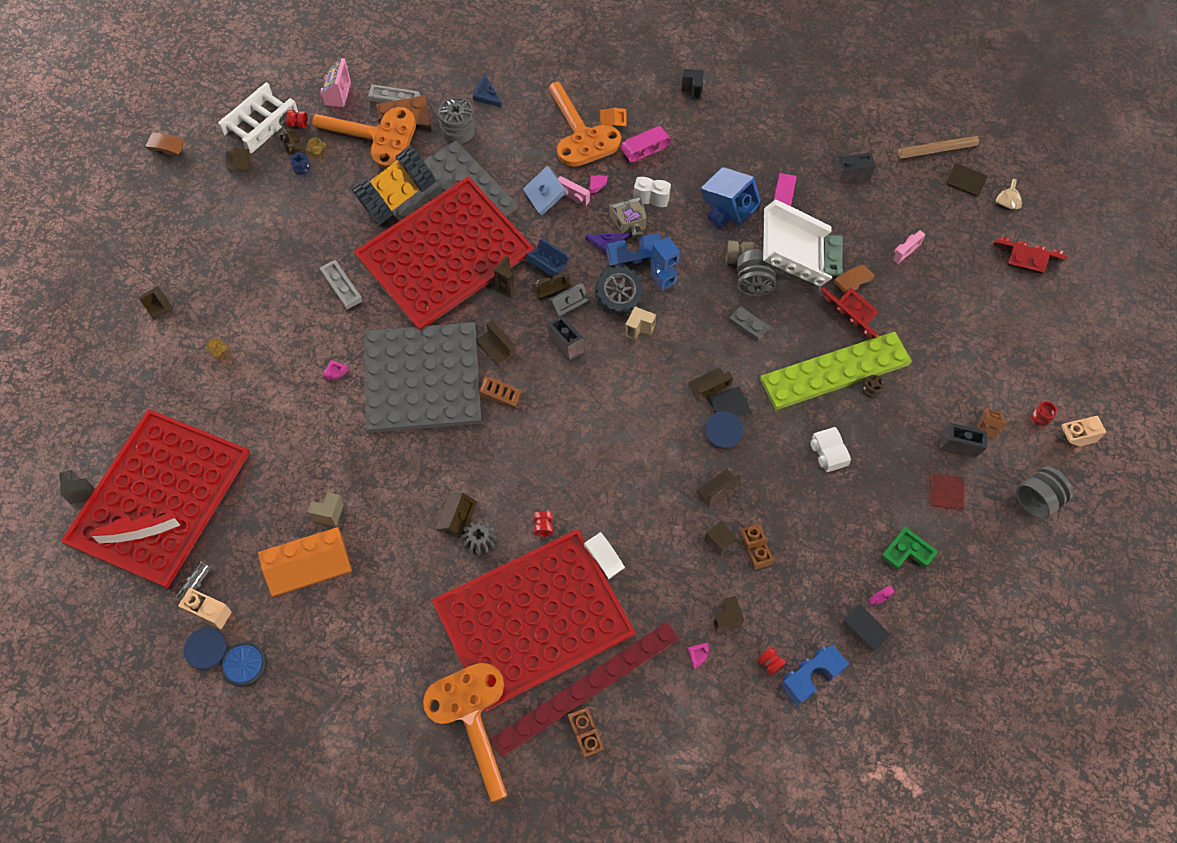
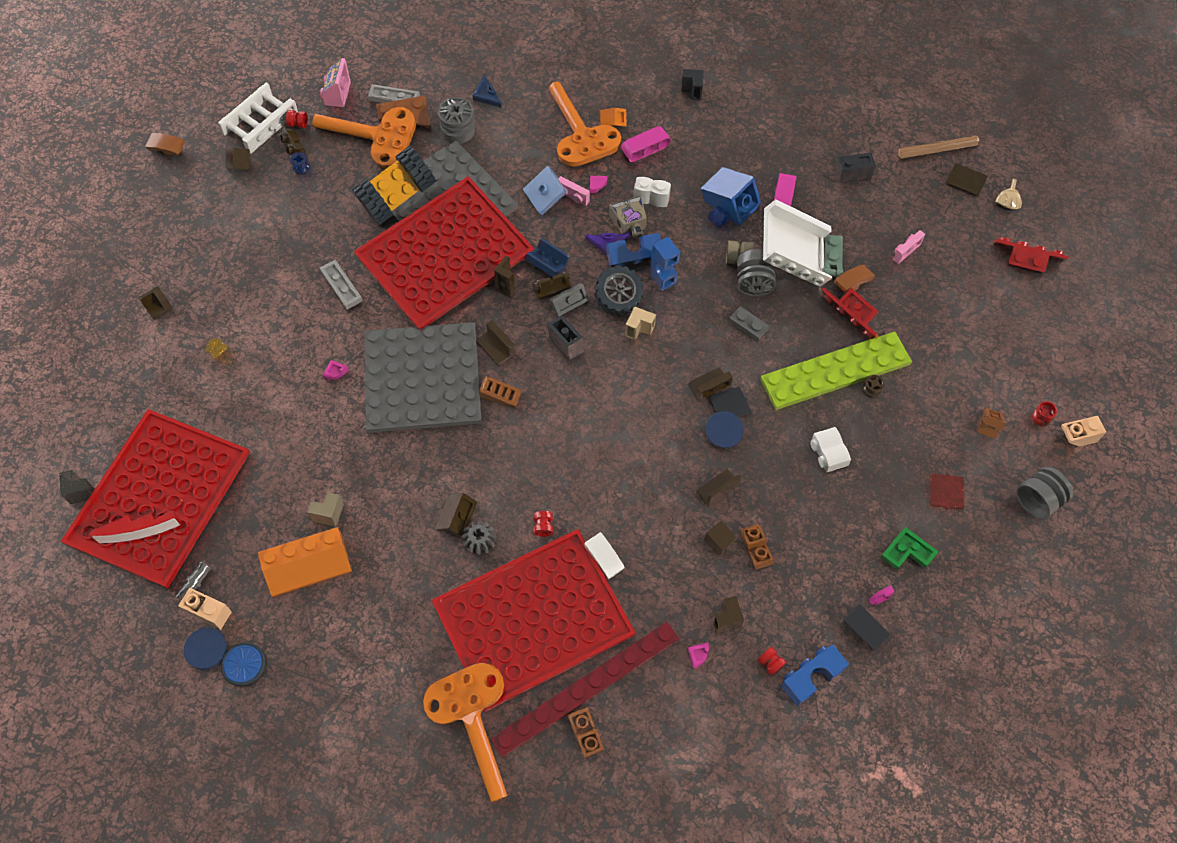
clear yellow plate [306,138,326,155] -> none
black brick [940,423,987,457] -> none

